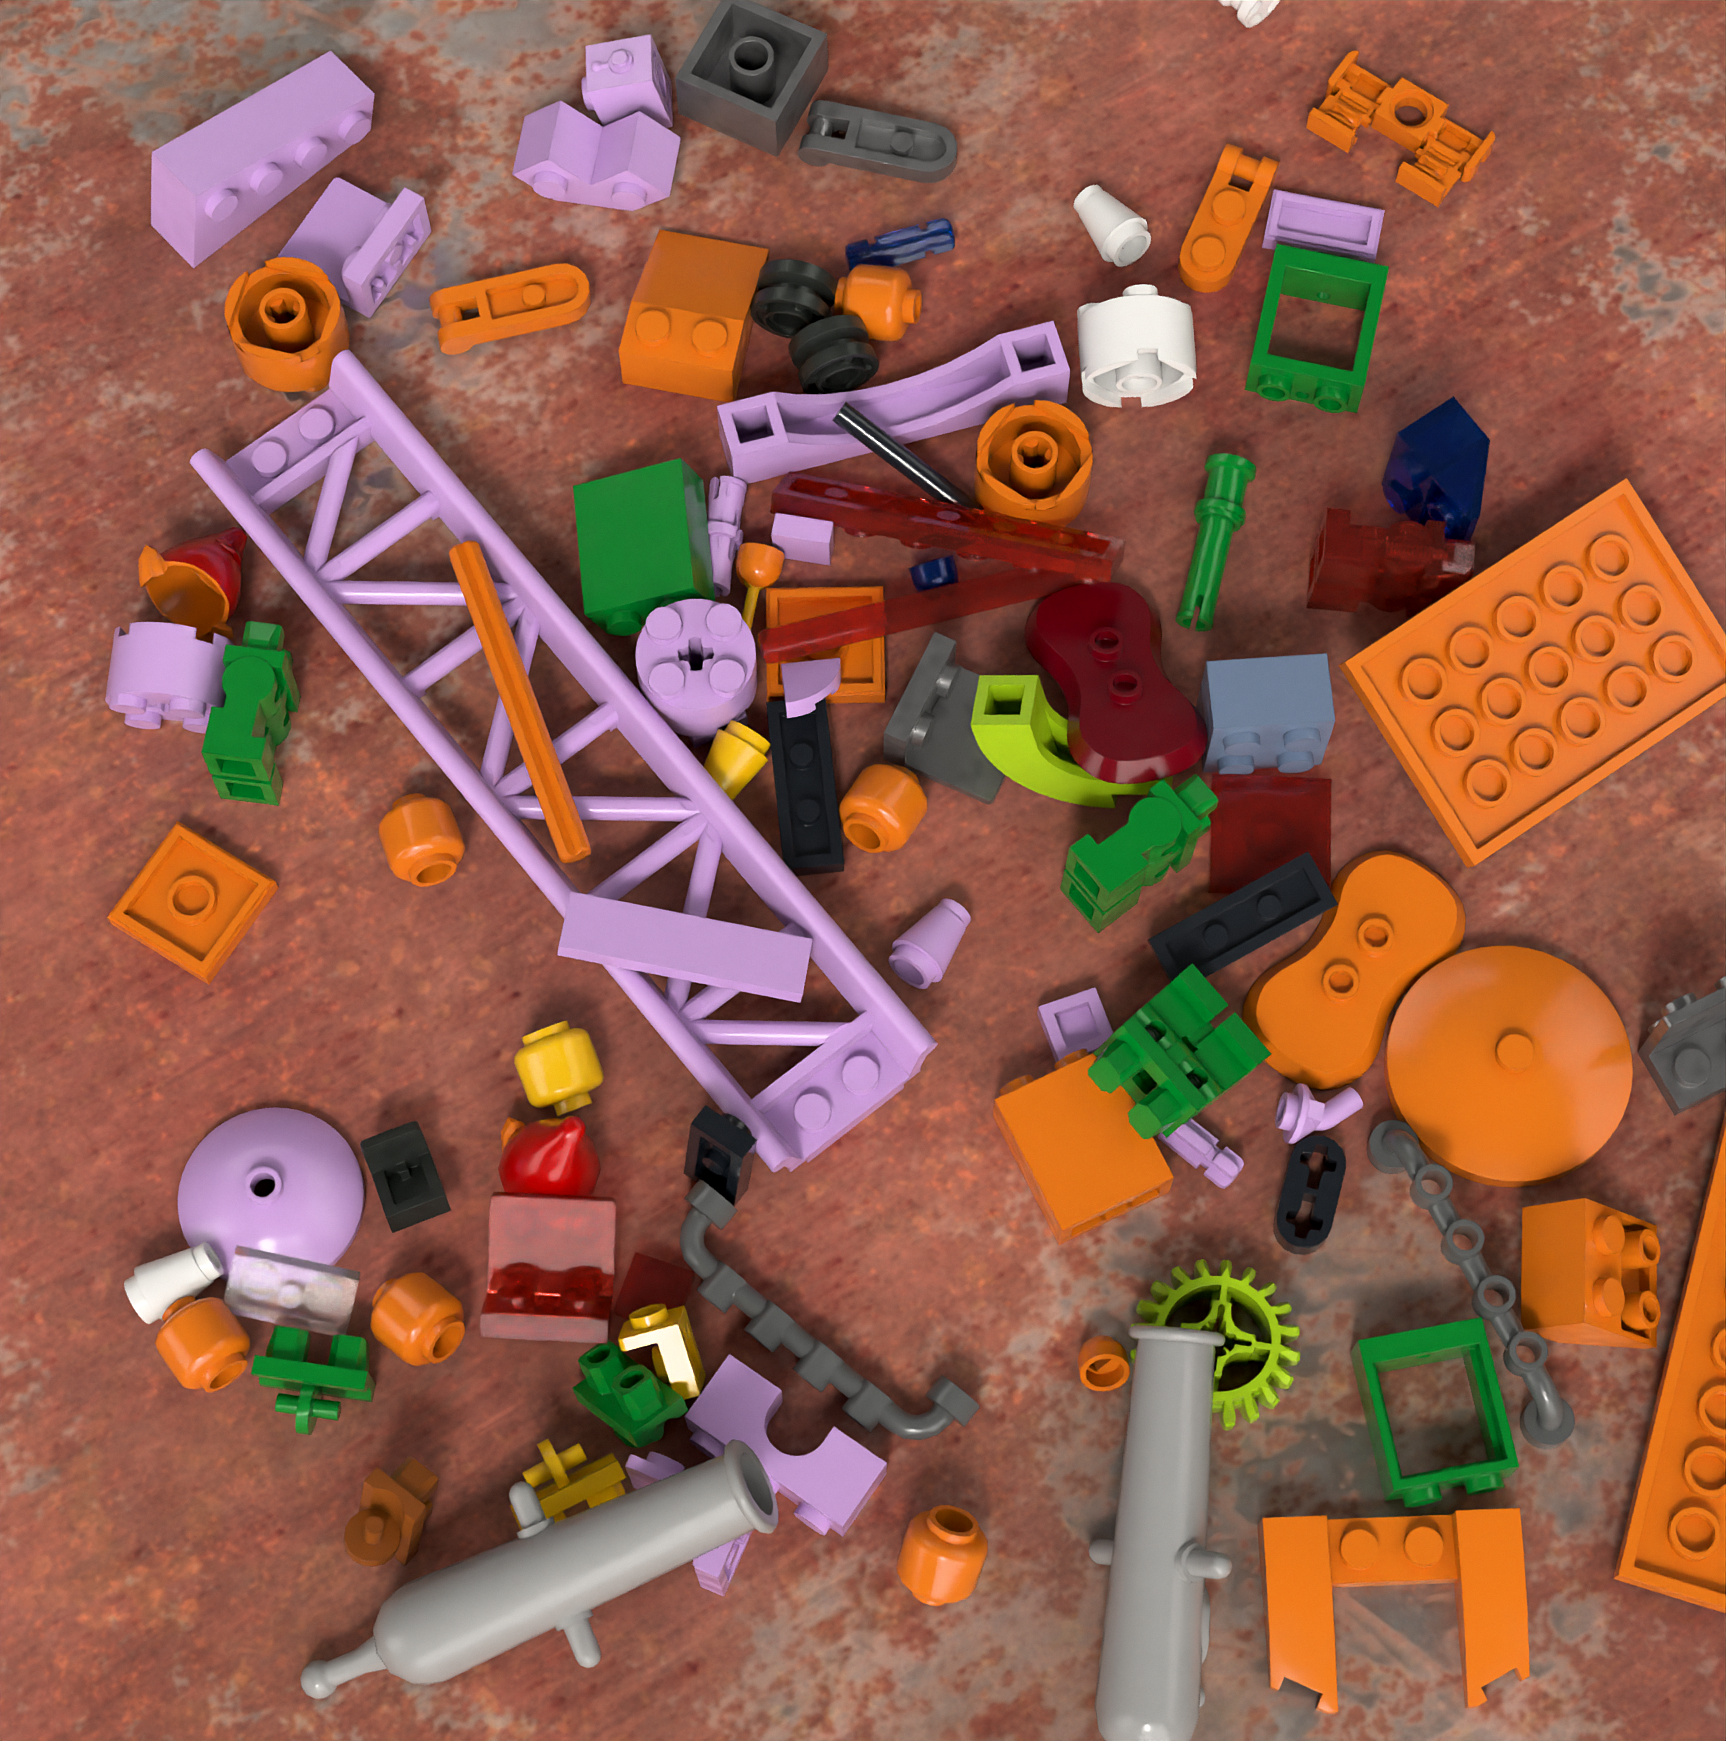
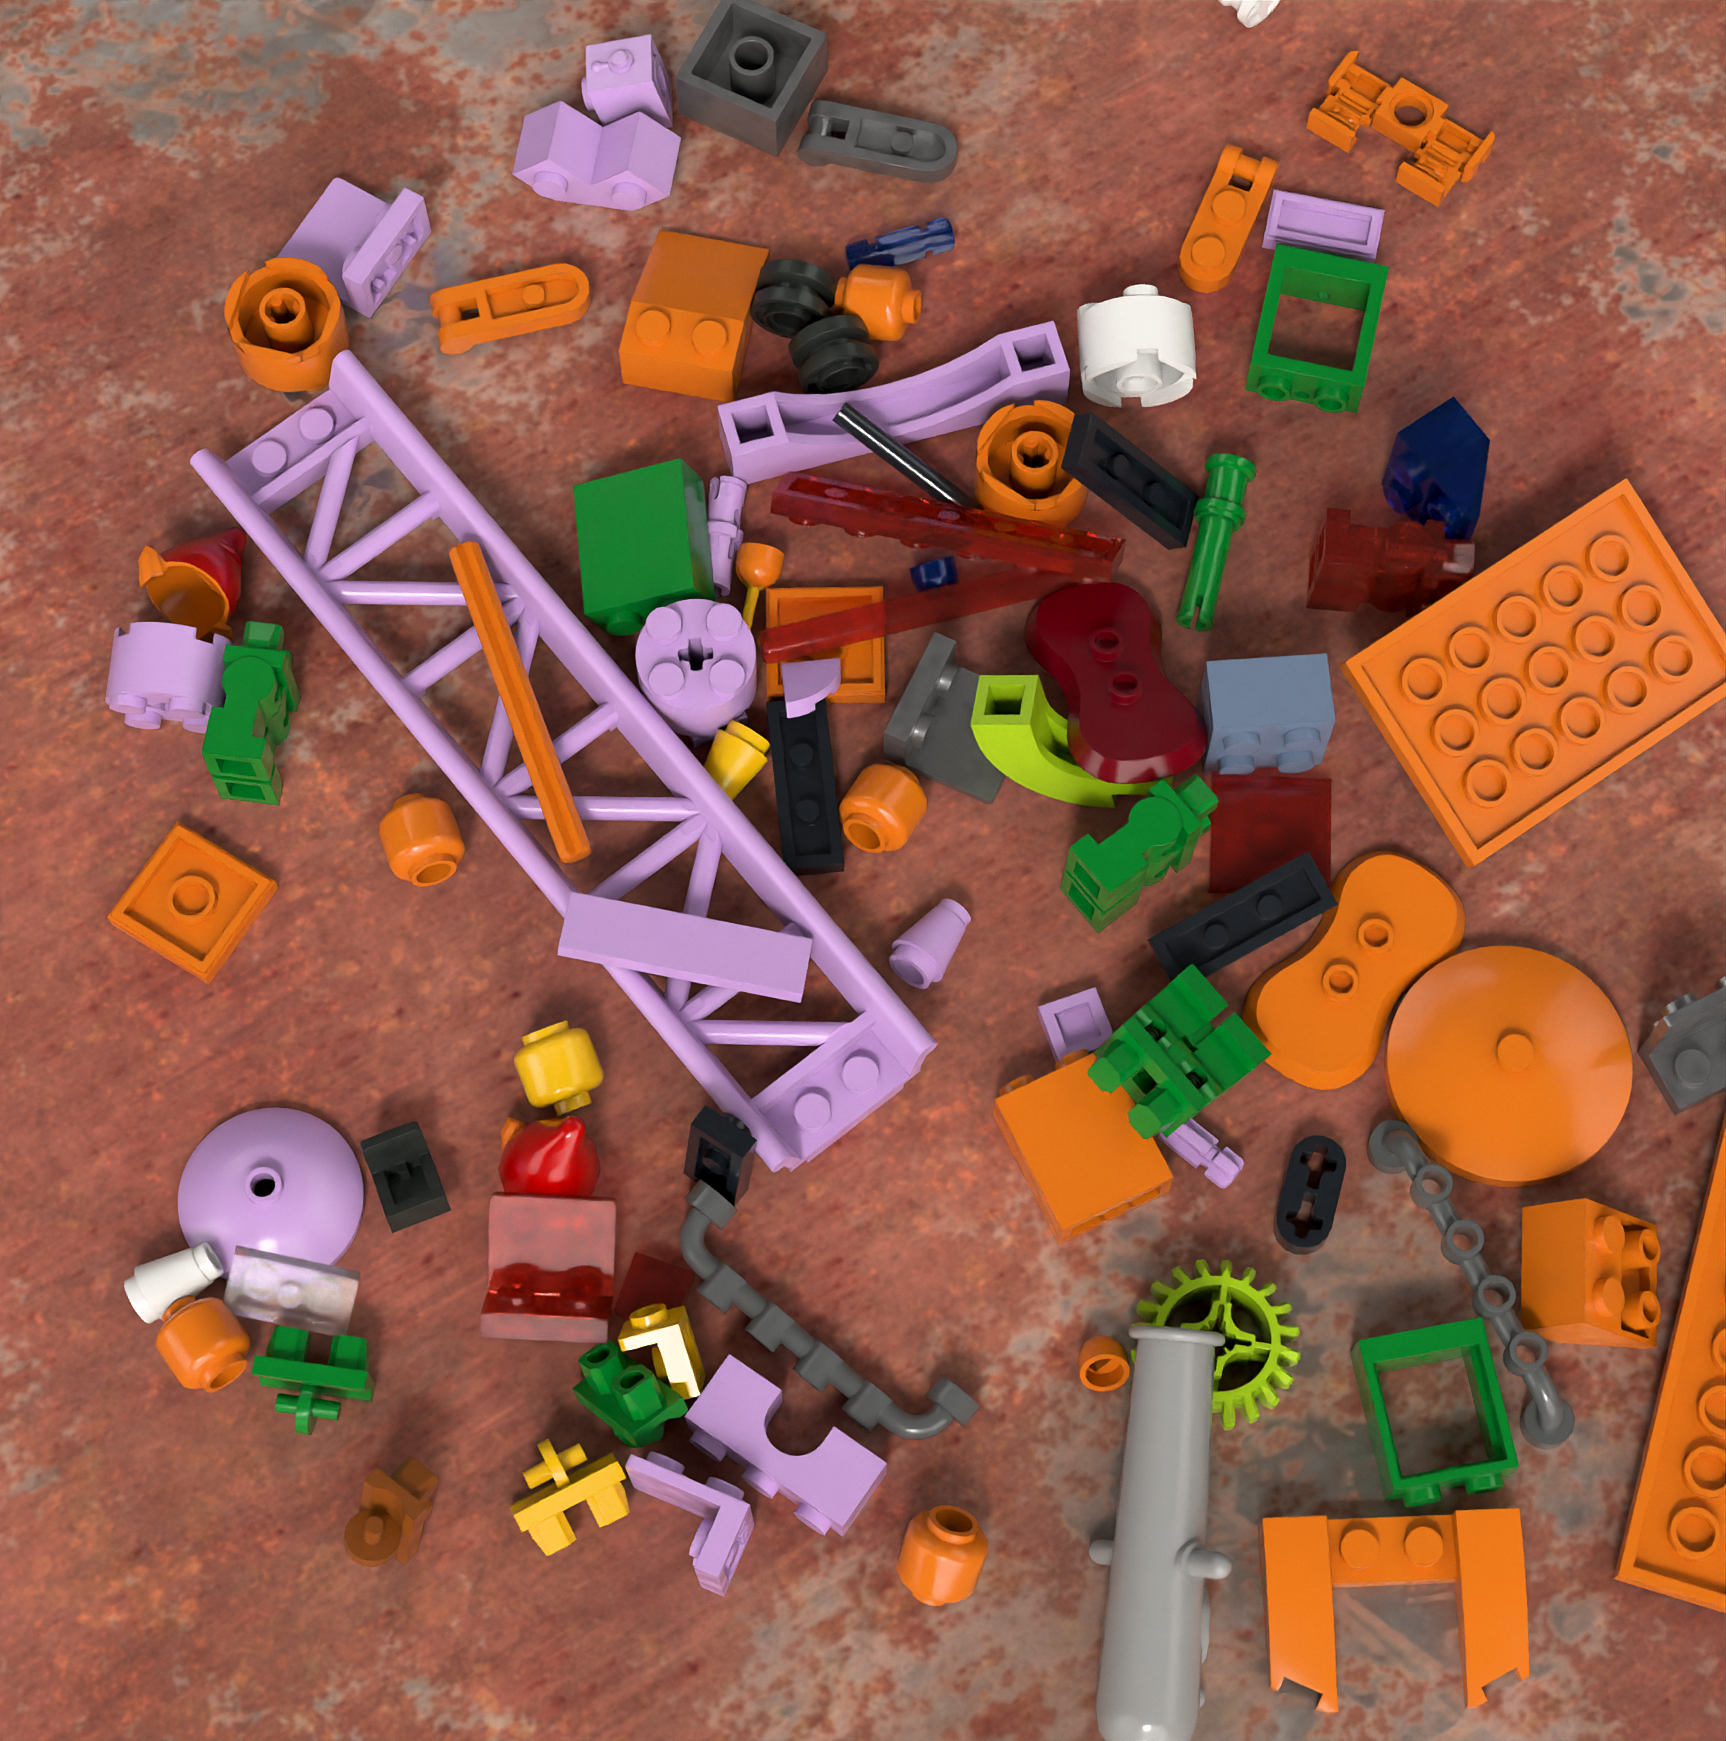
lavender wedge [151,51,374,269] -> none
light grey piece [300,1439,778,1699] -> none
orange head [370,1272,465,1366] -> none
lavender tile [771,513,834,566] -> none
white cone [1073,185,1151,267] -> none
lavender plate [1275,1083,1363,1144] -> none
none -> black plate [1061,412,1199,550]

